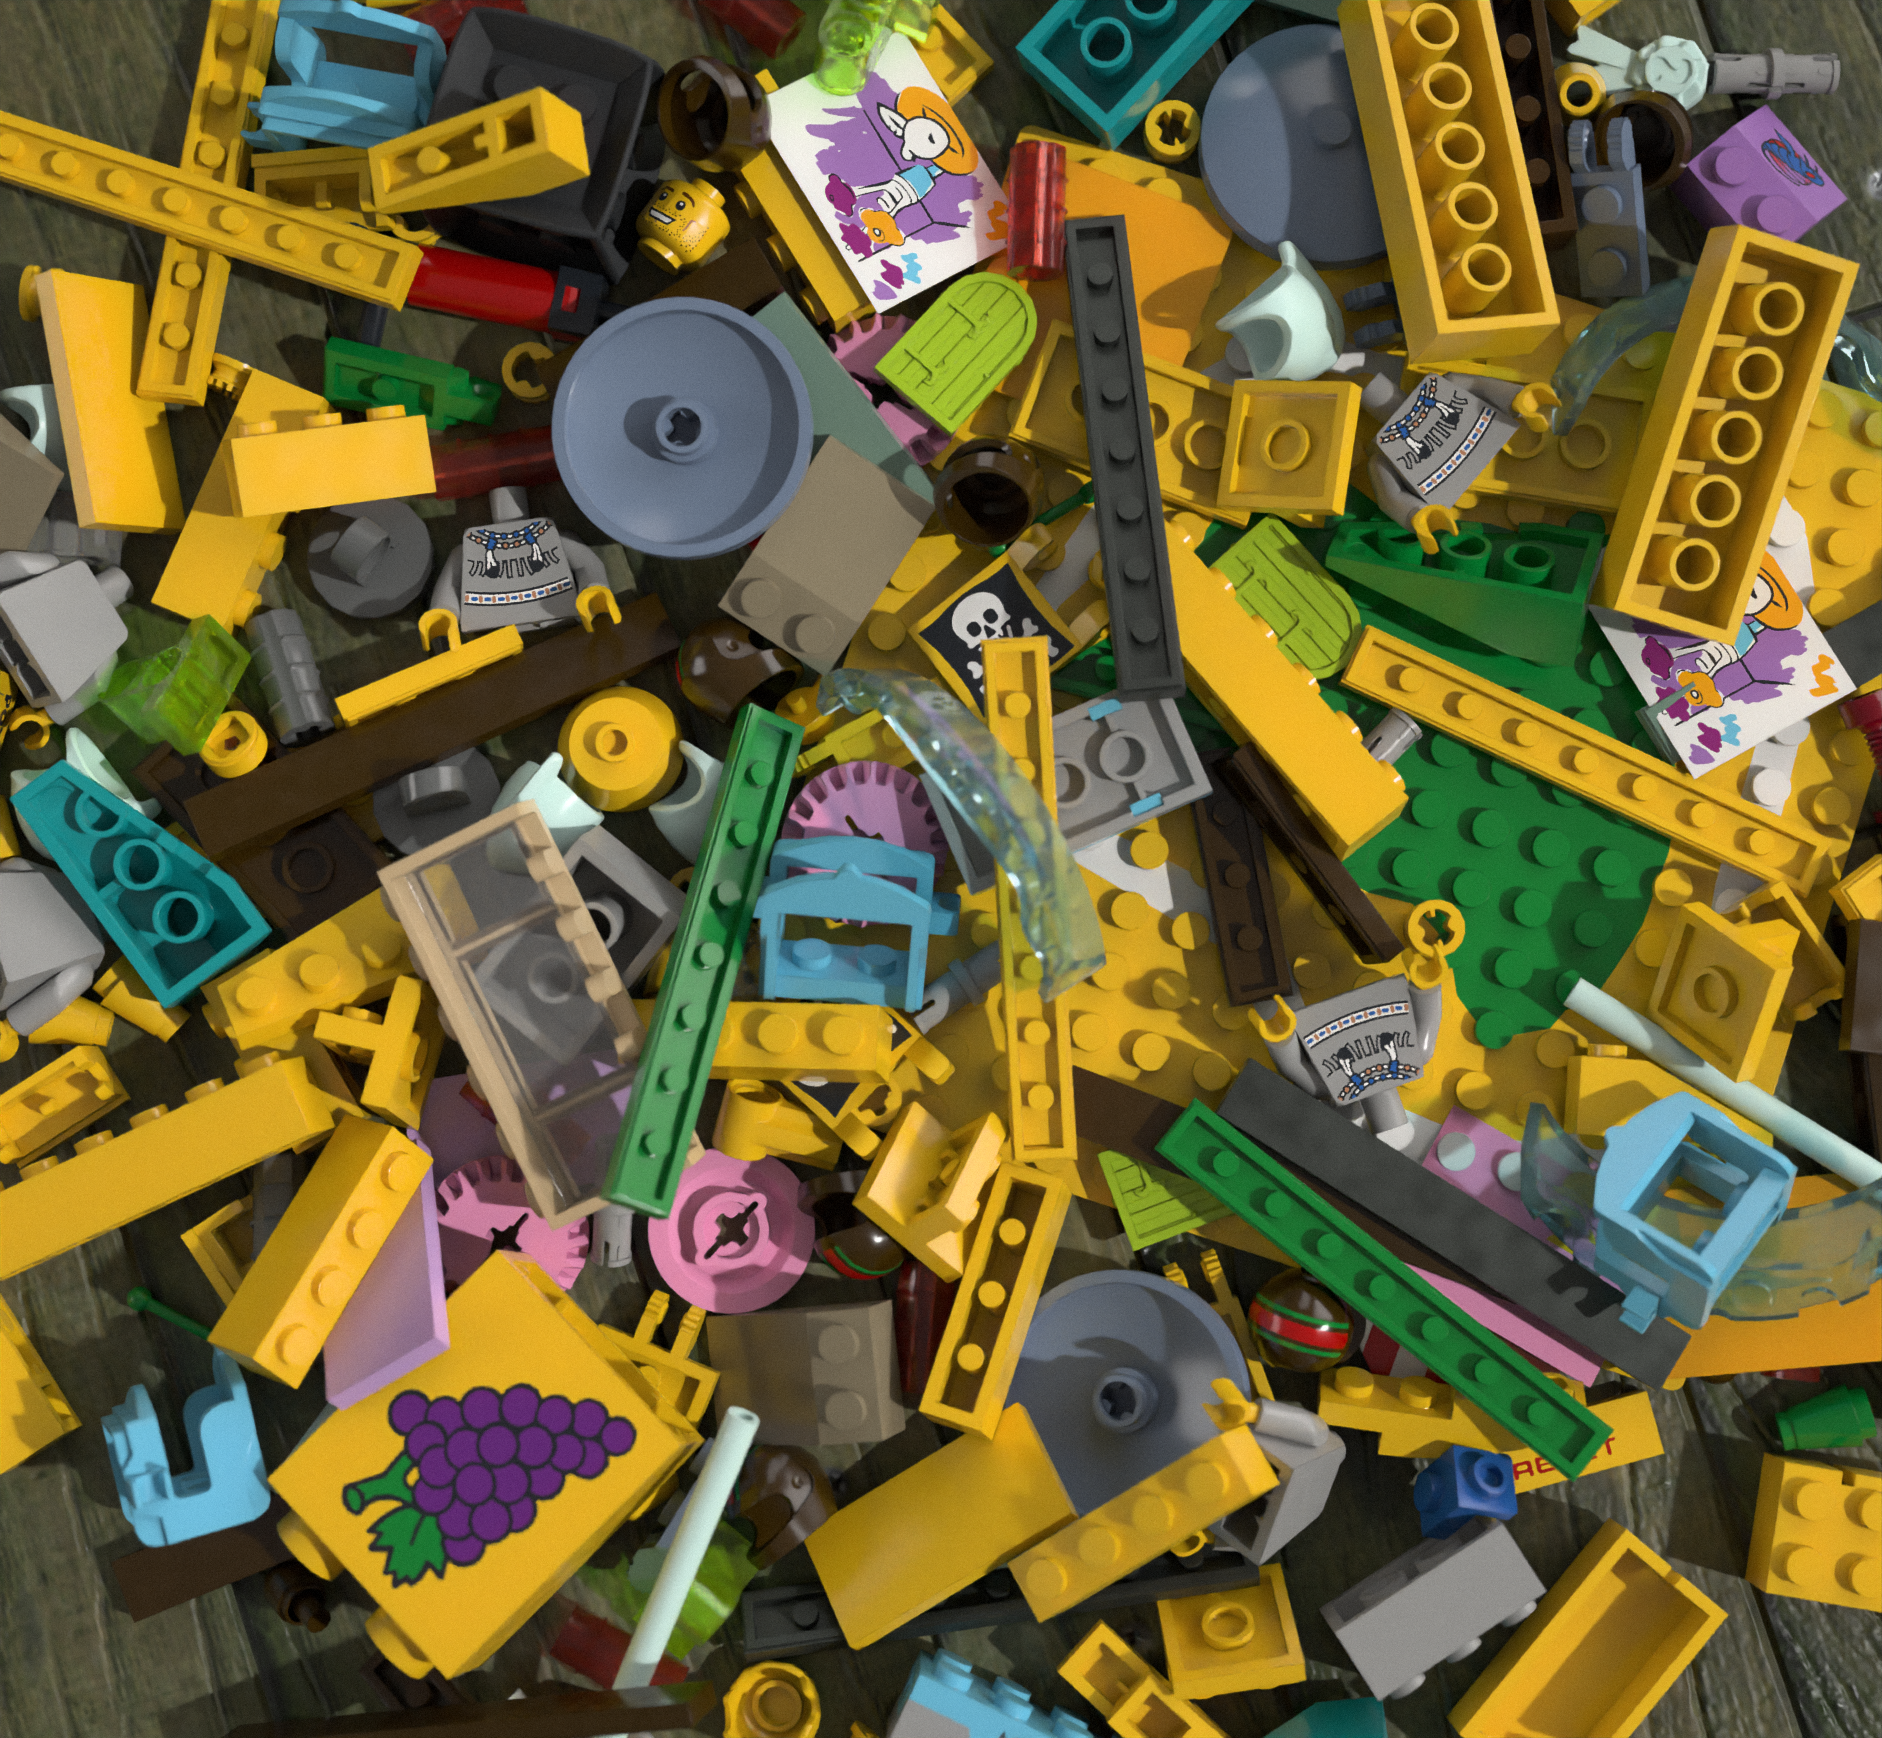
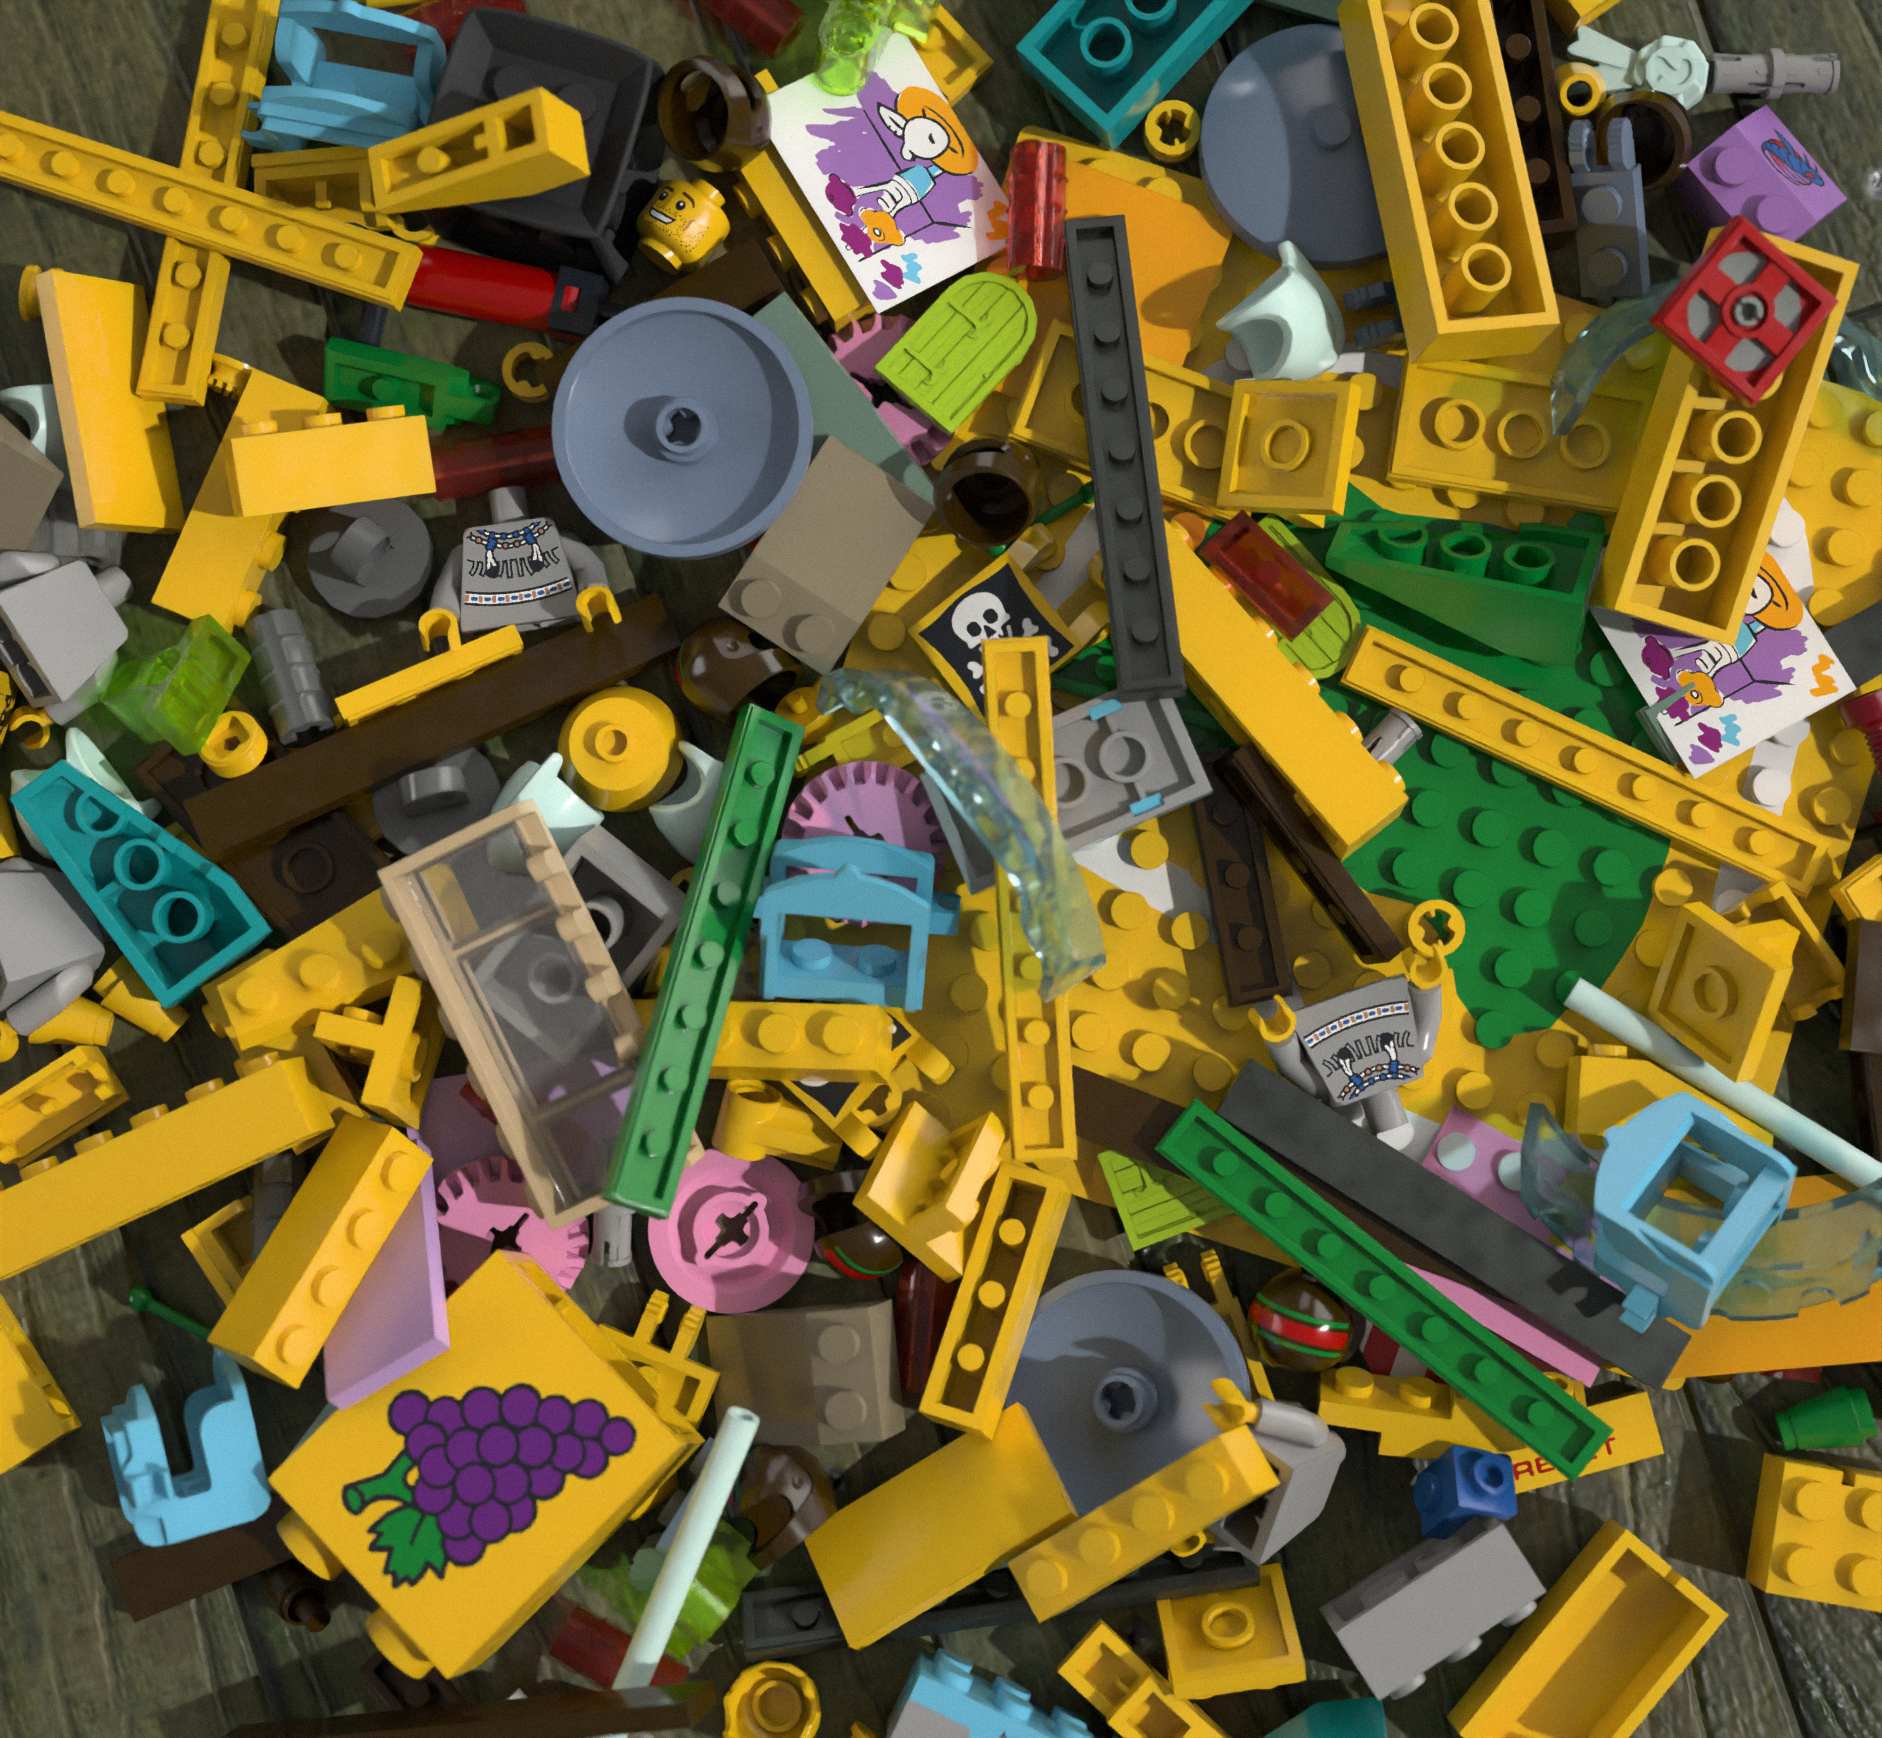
light grey pin [909,939,1001,1035] -> none
light grey torso [1360,372,1562,555] -> none
none -> clear red slope [1198,509,1335,643]
none -> red piece [1648,215,1839,407]

